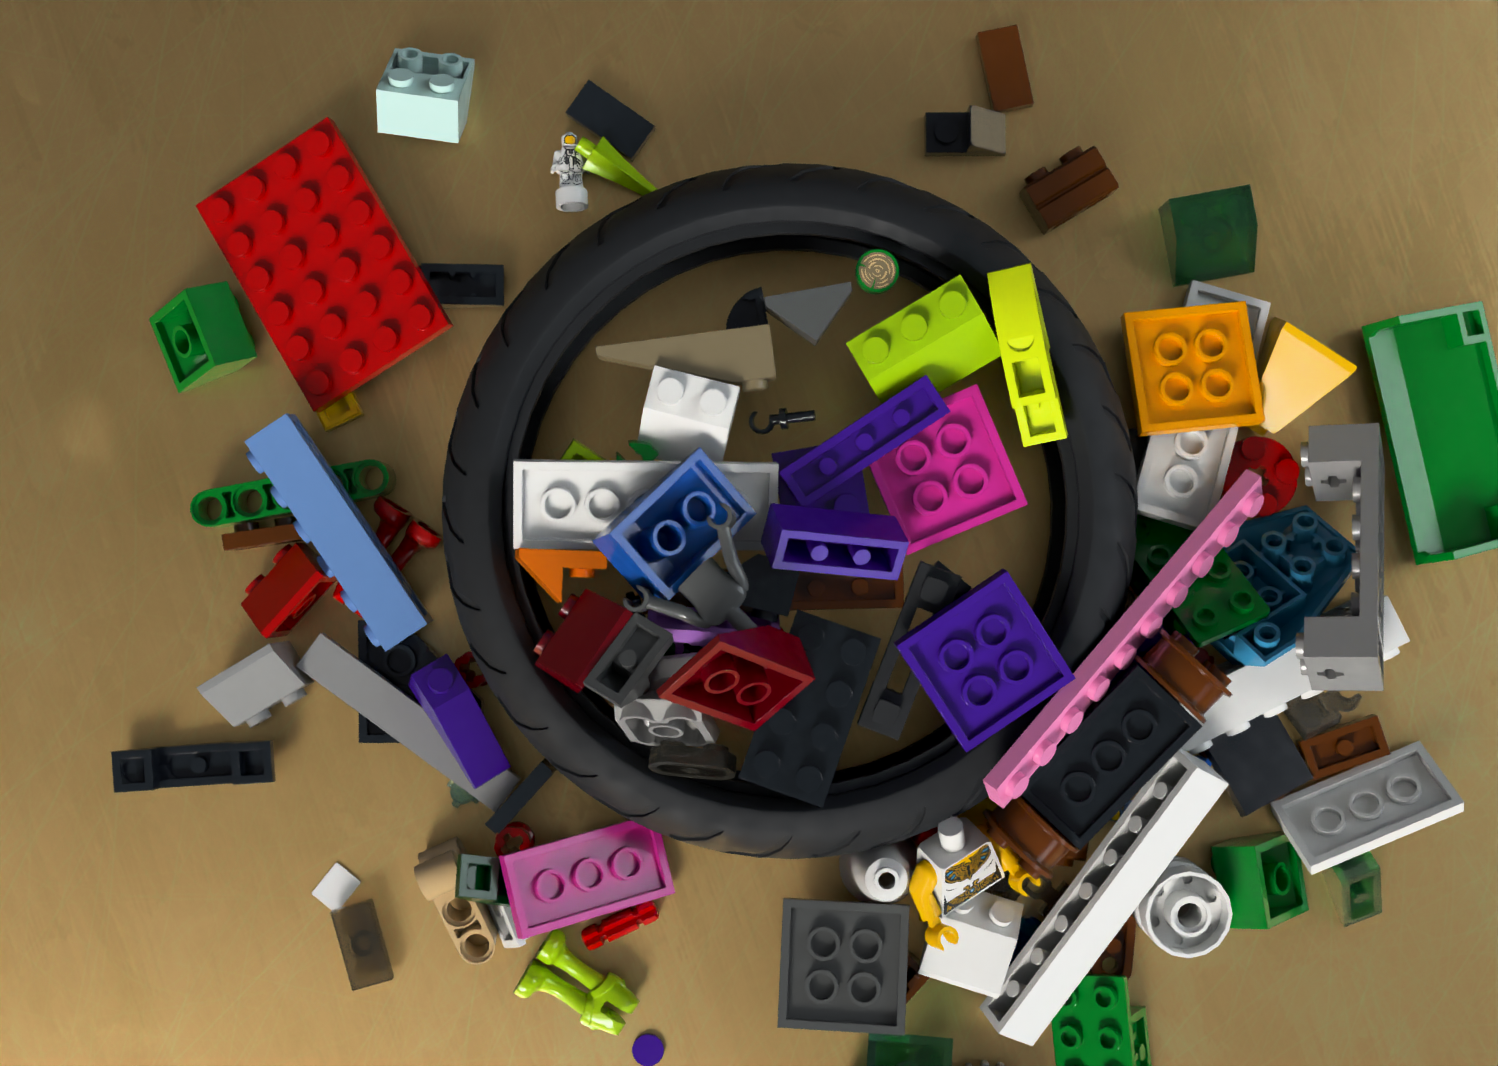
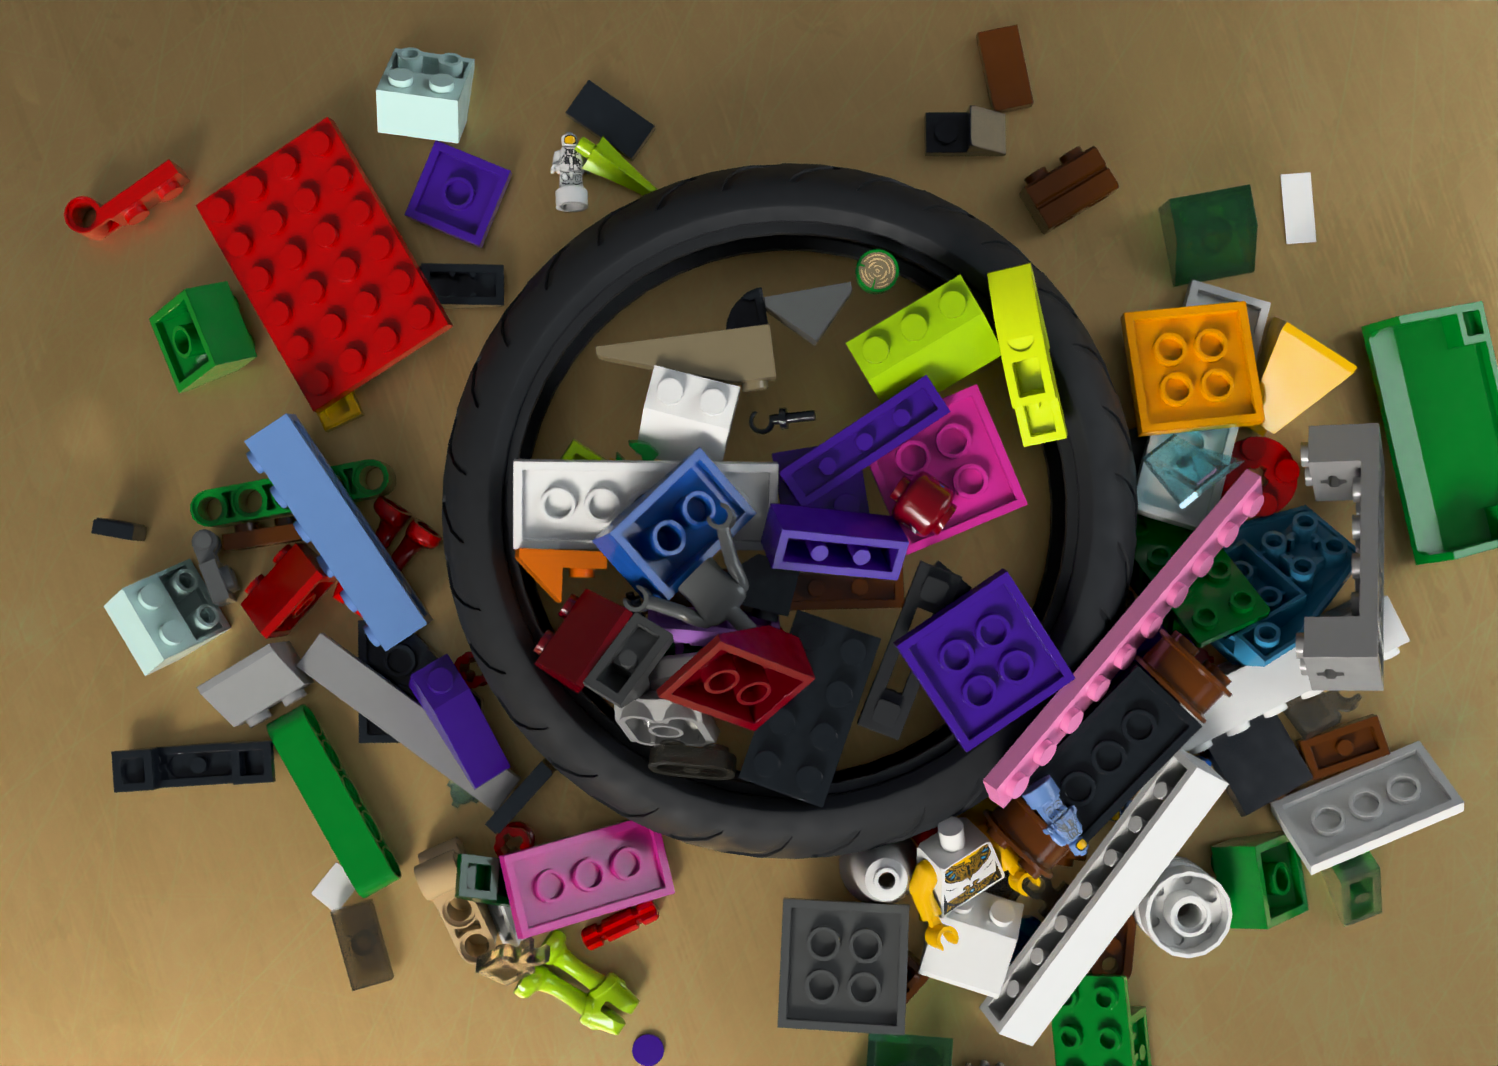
none -> red plate [64,159,190,240]
none -> black tile [91,518,147,541]
none -> light aqua slope [104,559,231,676]
none -> dark grey plate [192,529,240,607]
none -> green beam [266,704,402,898]
none -> dark purple plate [404,140,512,248]
none -> clear smoke plate [476,937,550,986]
none -> dark red head [889,471,957,537]
none -> medium blue piece [1022,775,1089,856]
none -> clear light blue slope [1143,434,1245,510]
none -> white sticker [1280,172,1317,244]

